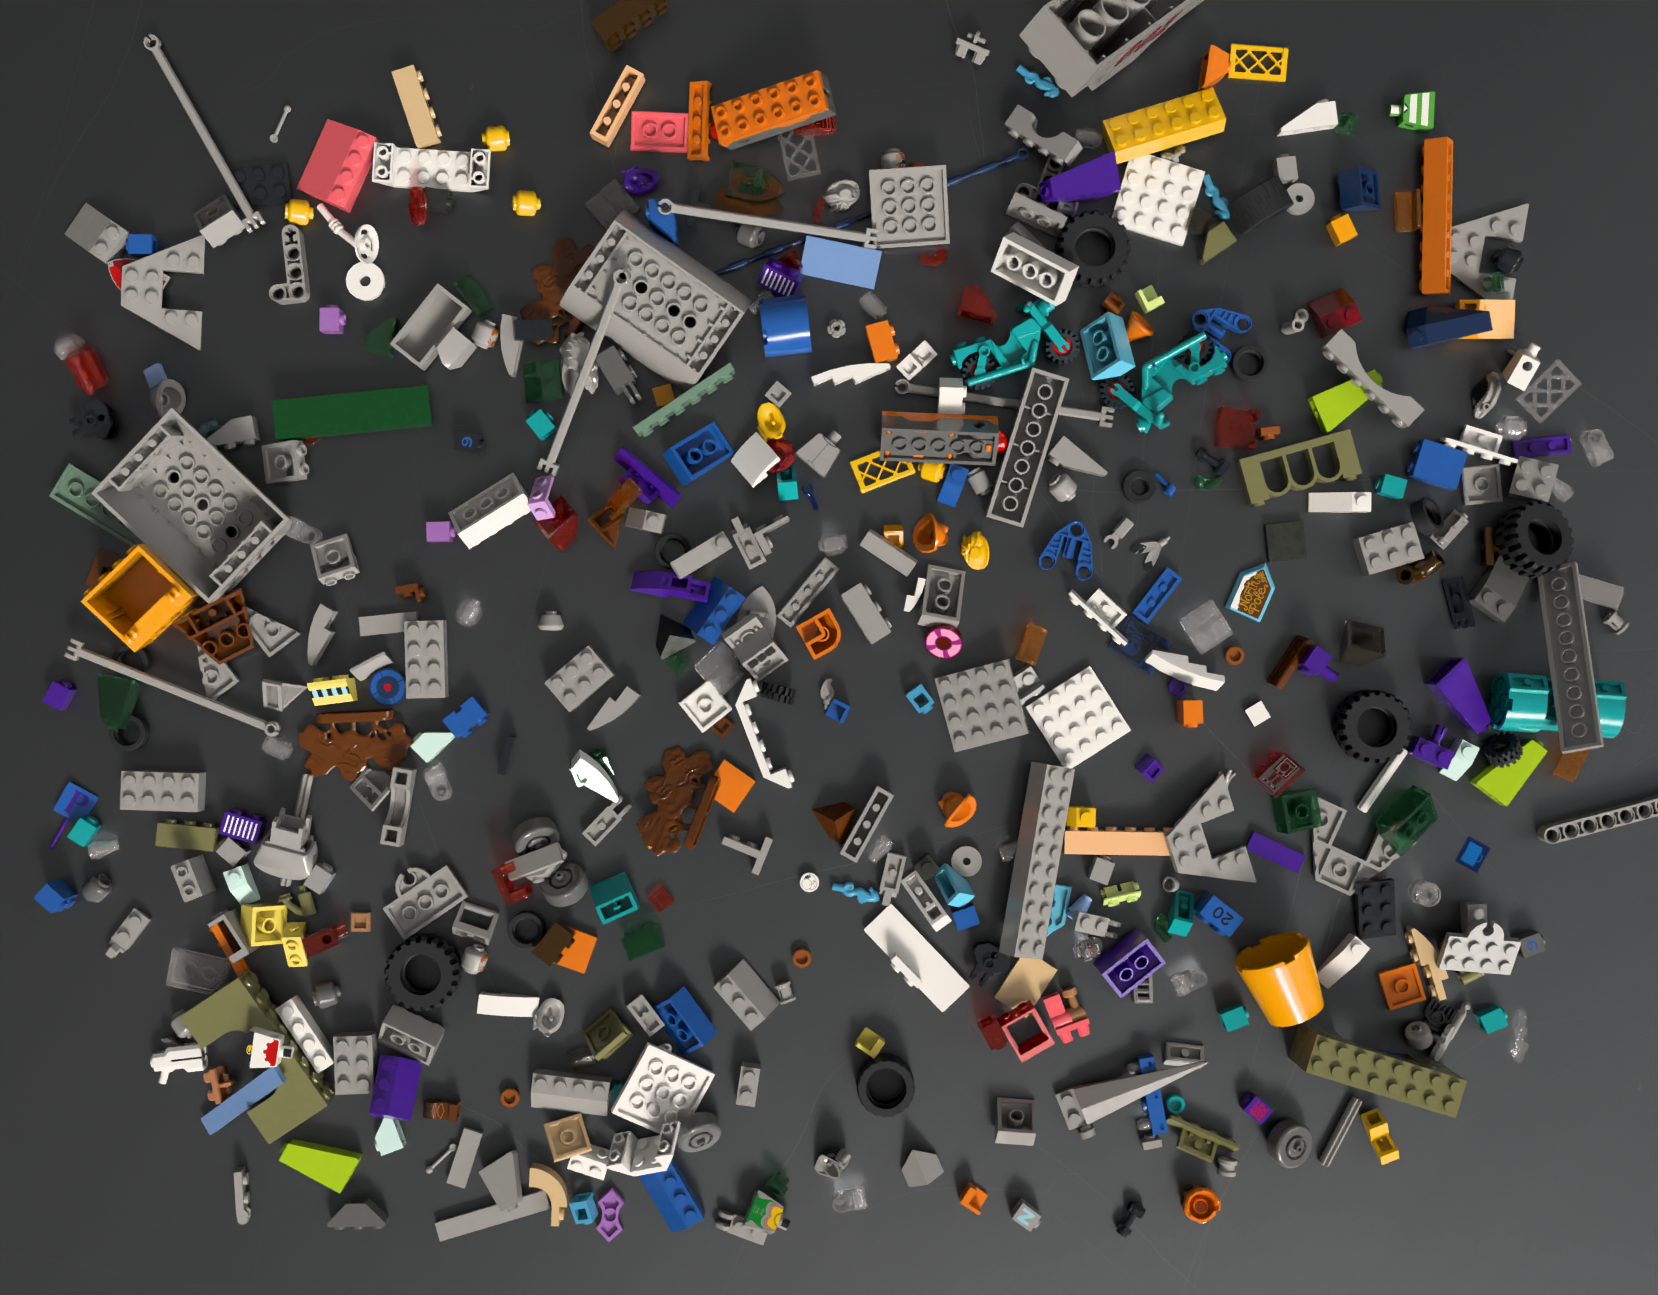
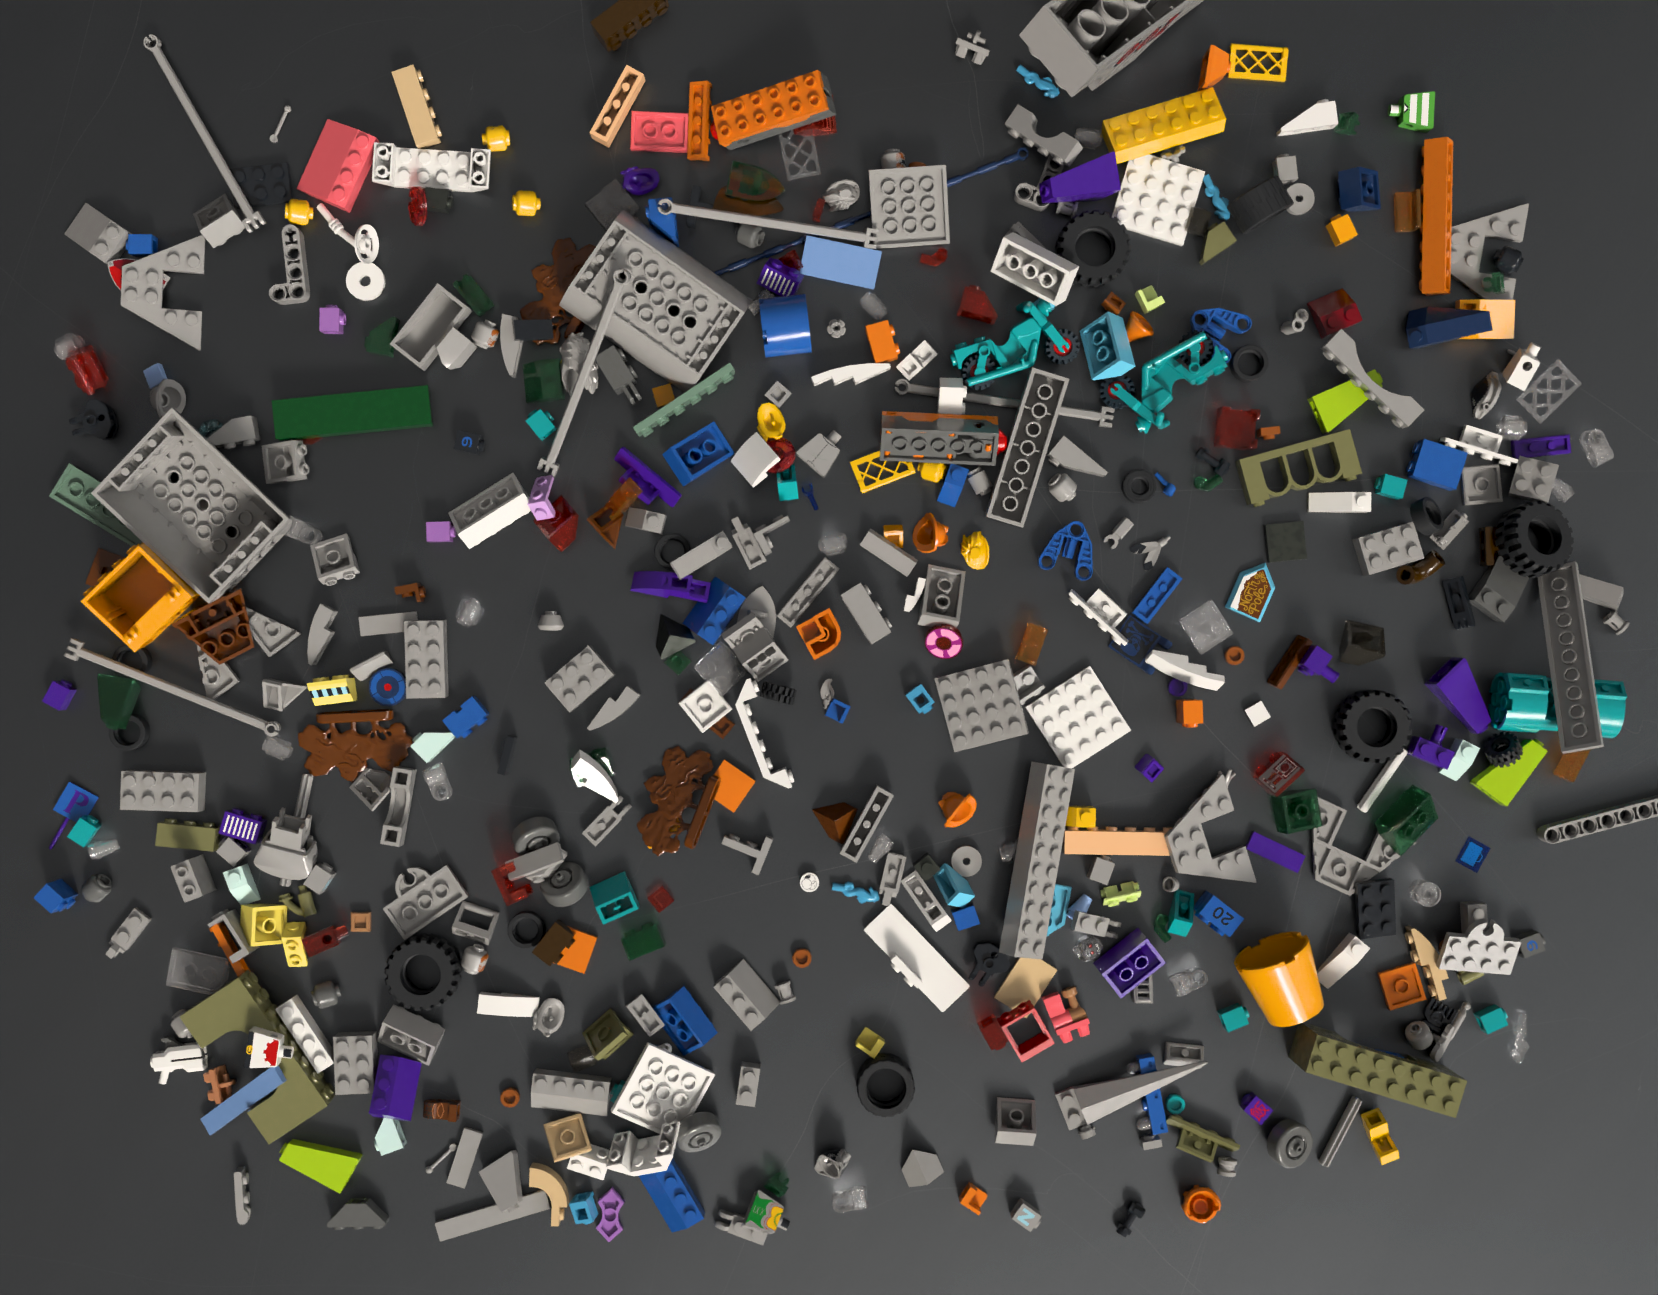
light grey plate [1005,192,1068,239] -> none

